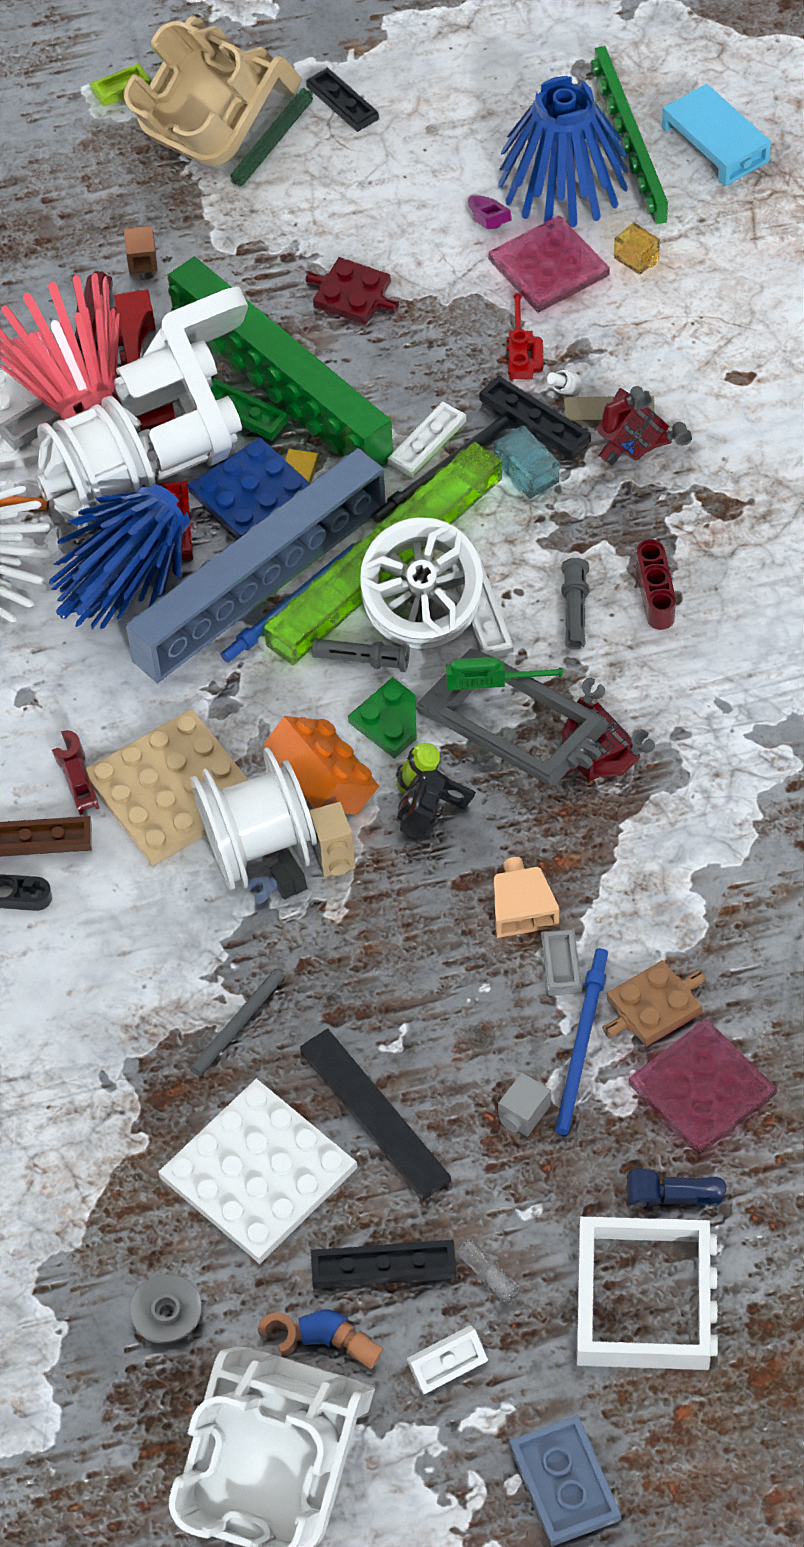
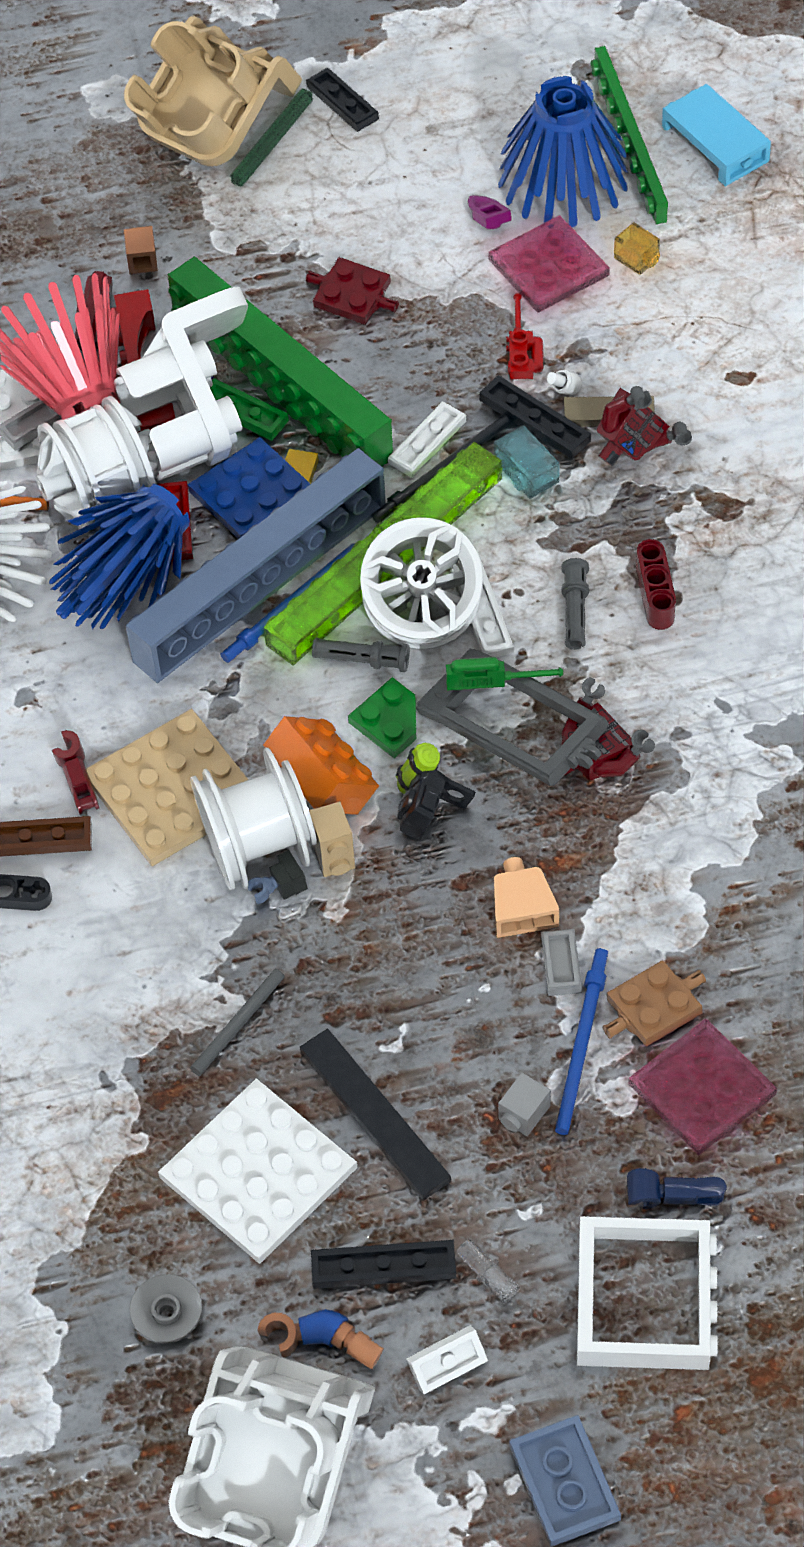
lime tile [90,63,151,107] -> none

